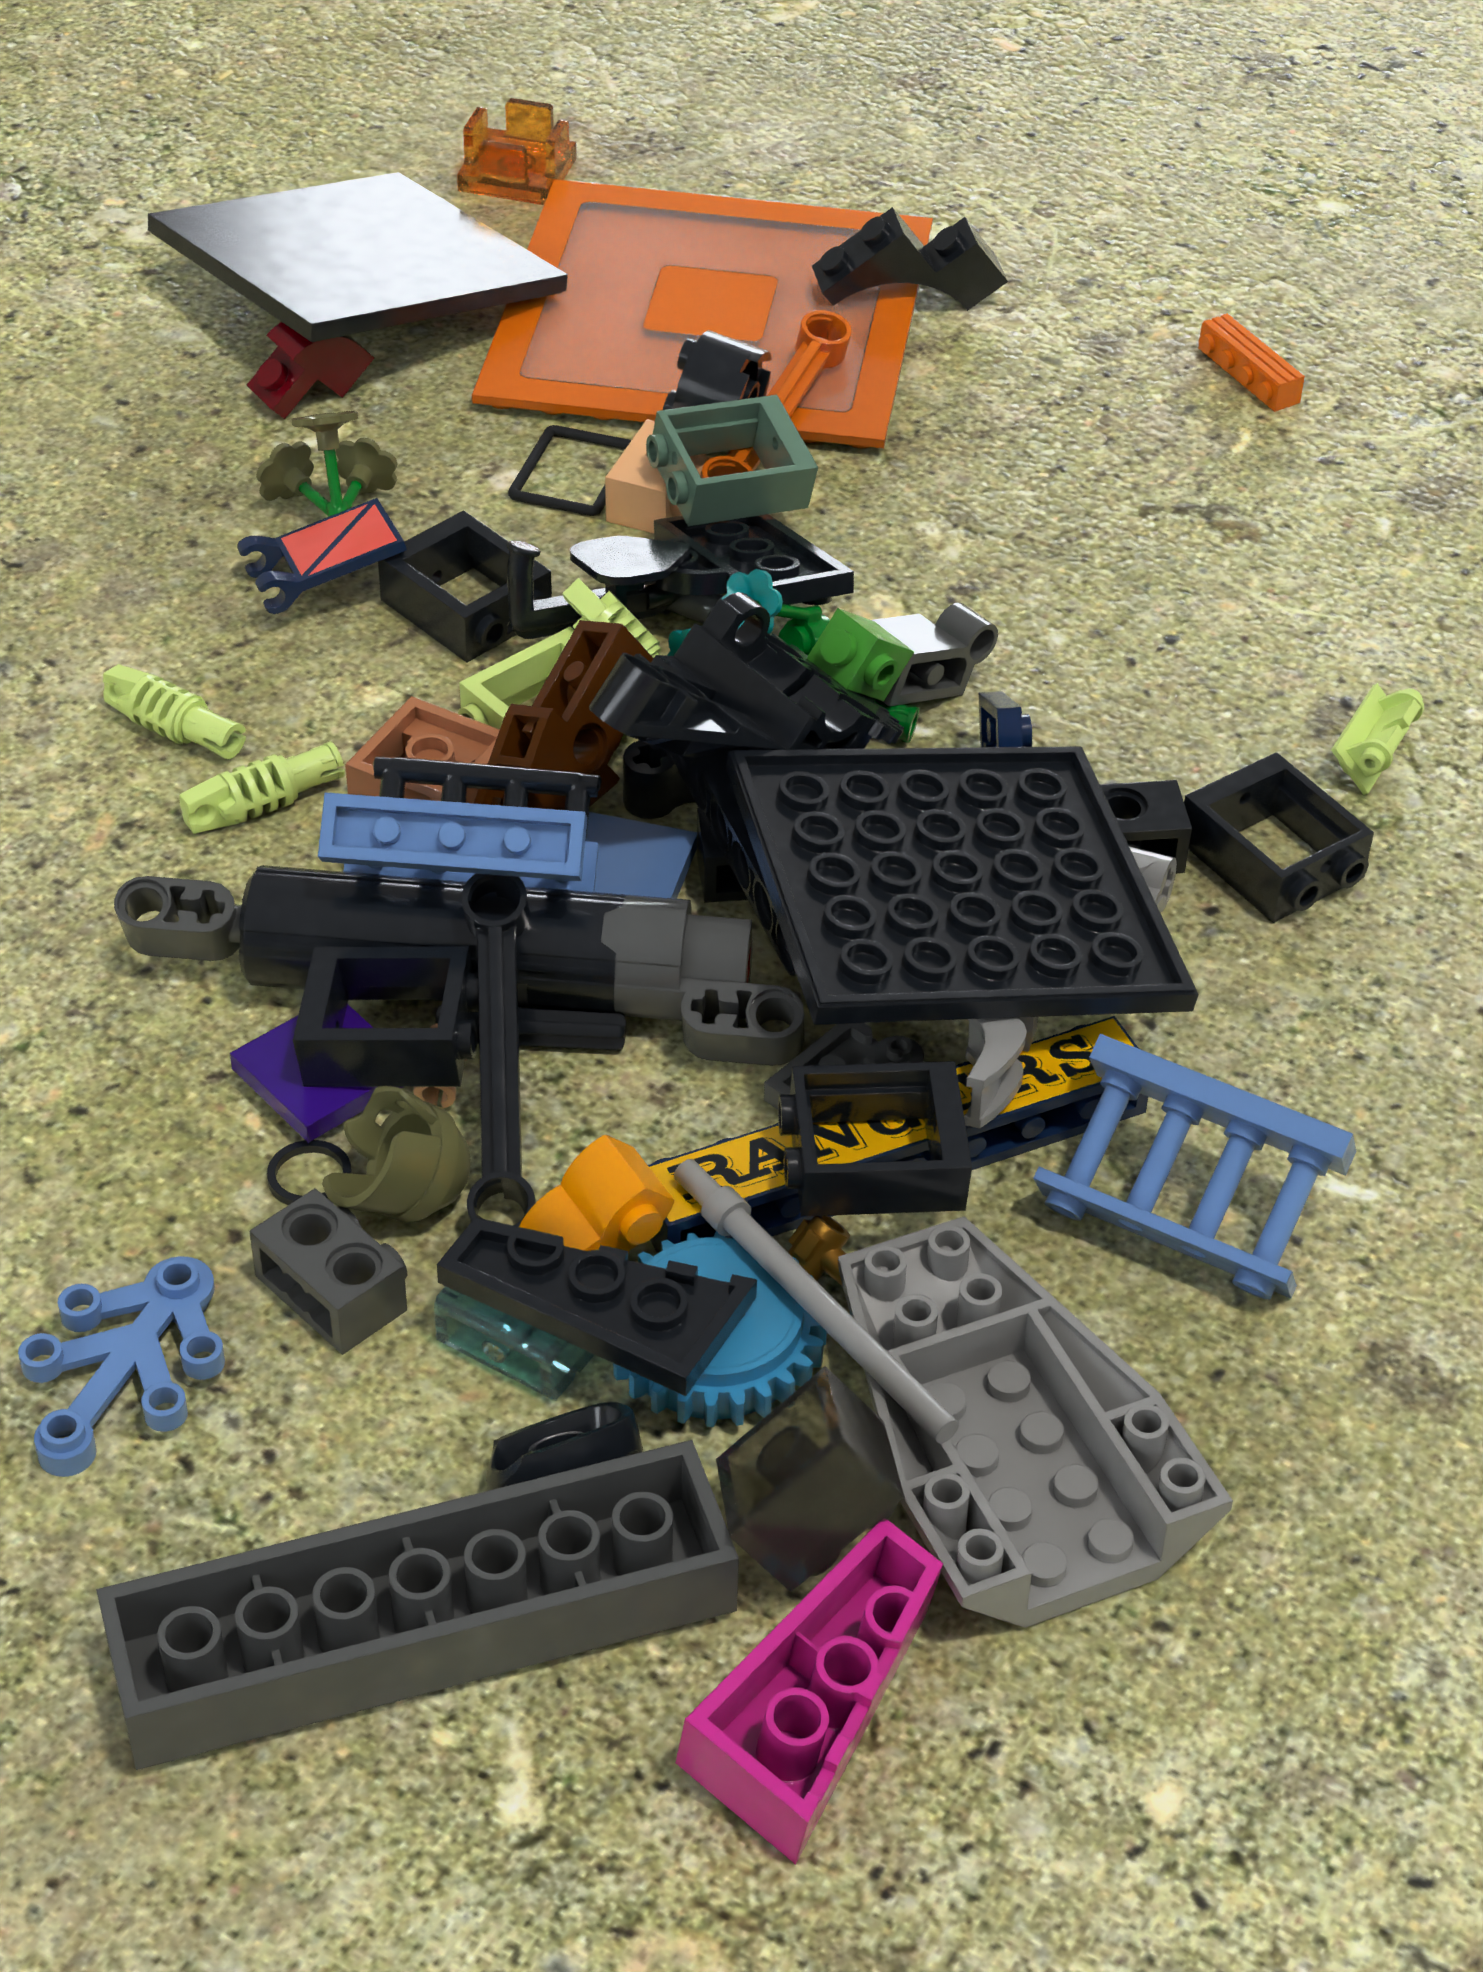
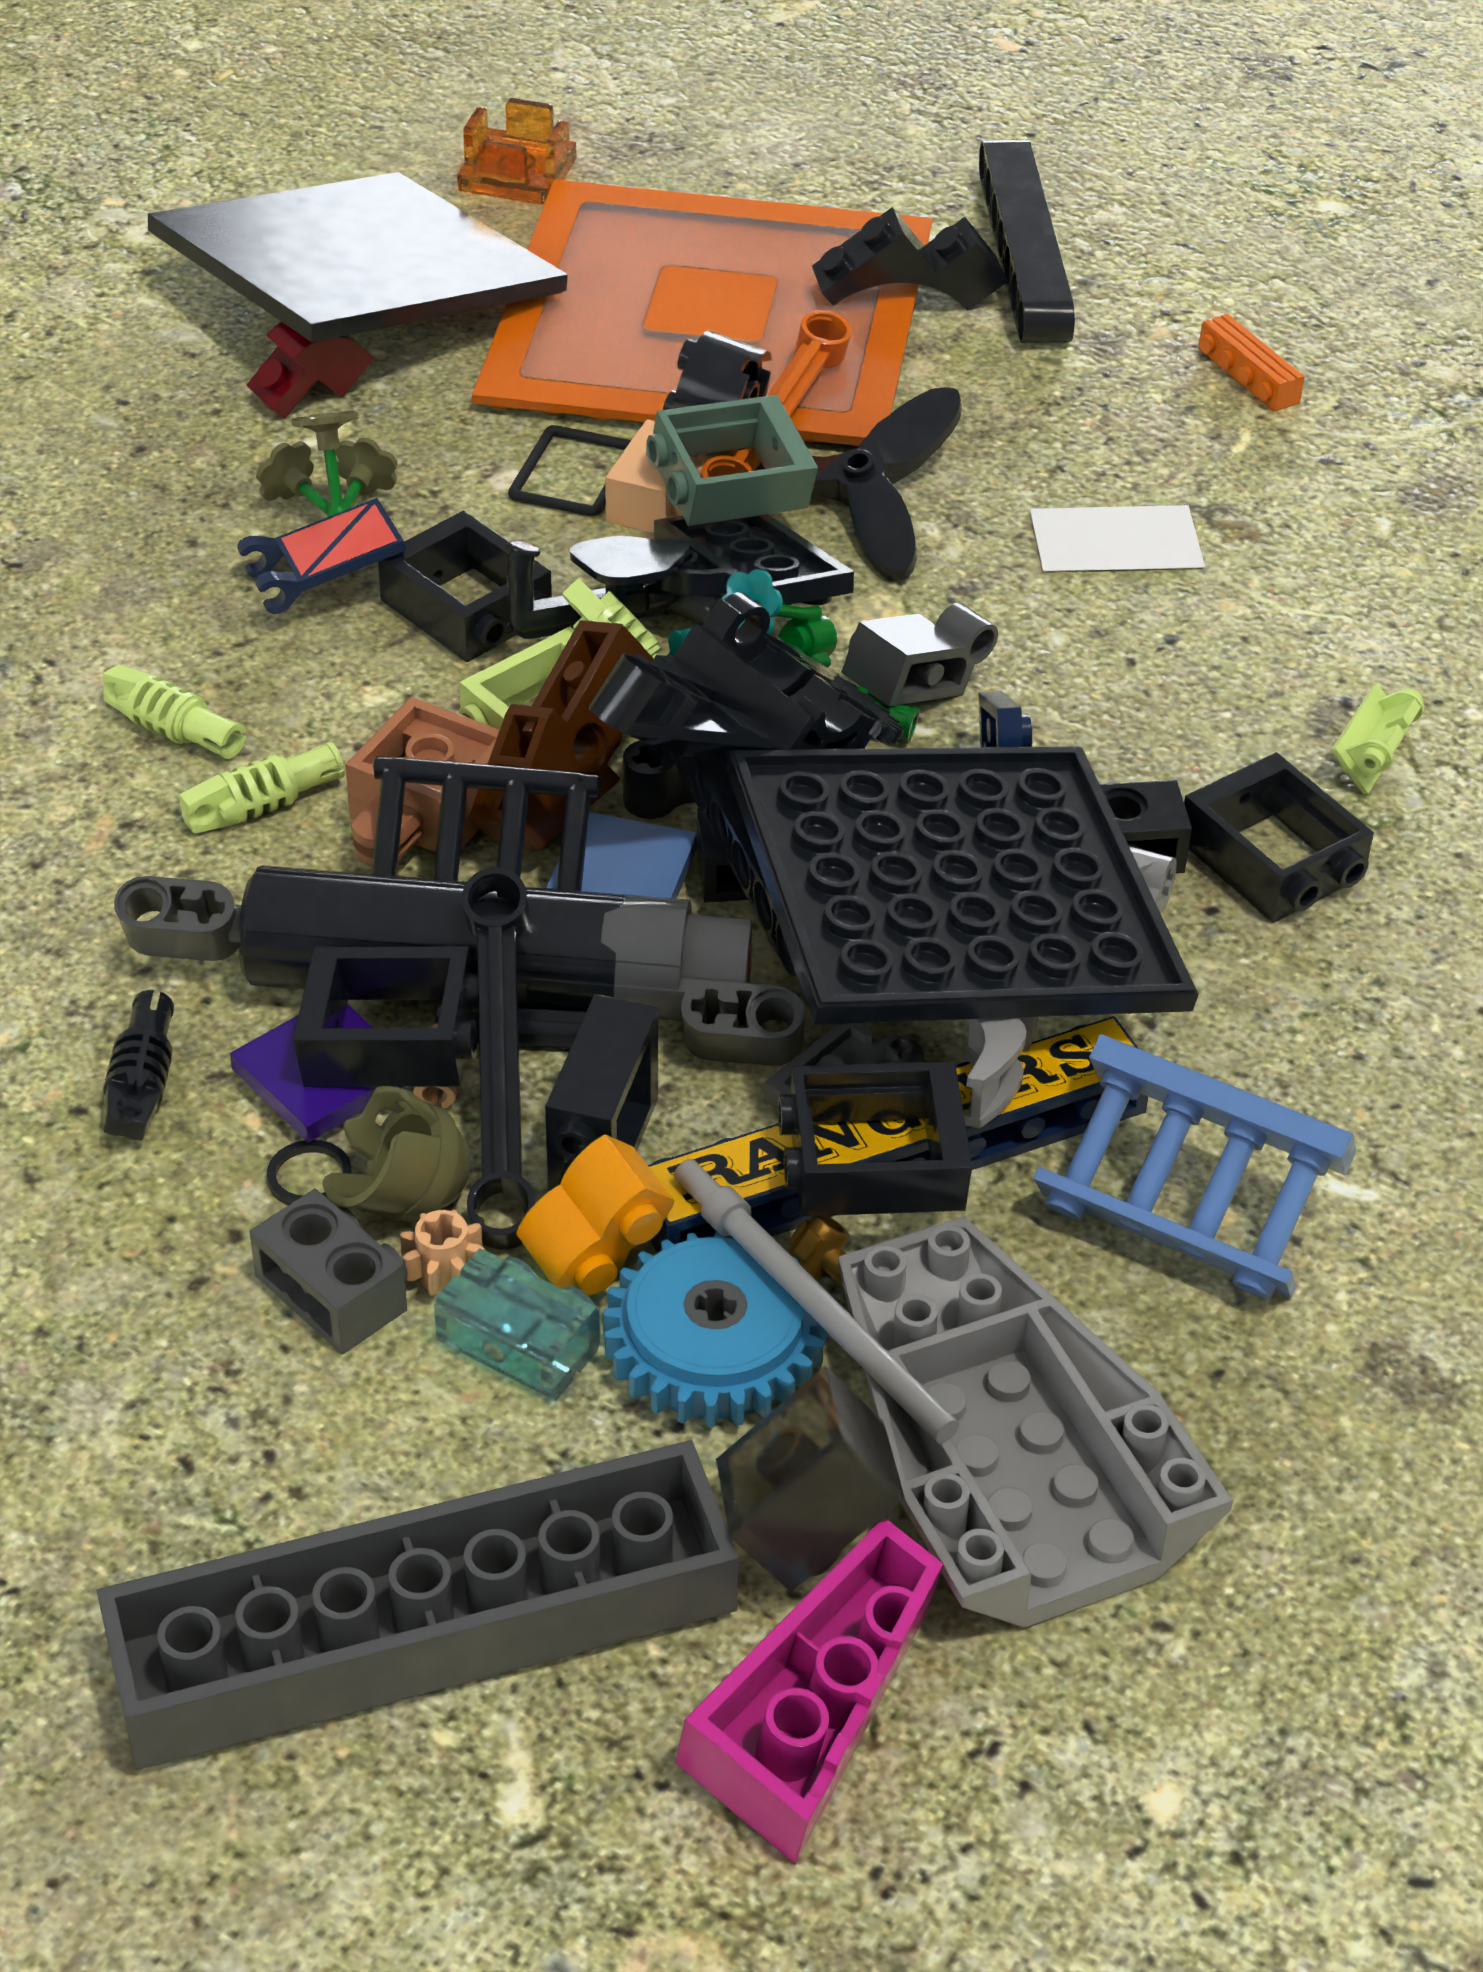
medium blue plant [18,1256,225,1477] -> none
medium blue fence [318,792,599,892] -> none
black wing [437,1217,757,1396] -> none
black piece [486,1402,643,1490] -> none
bright green brick [807,608,915,701] -> none
none -> black hinge [103,990,174,1141]
none -> light nougat gear [400,1210,486,1296]
none -> black window [545,994,659,1192]
none -> black piece [755,387,962,581]
none -> black beam [979,140,1075,343]
none -> white sticker [1030,505,1205,572]

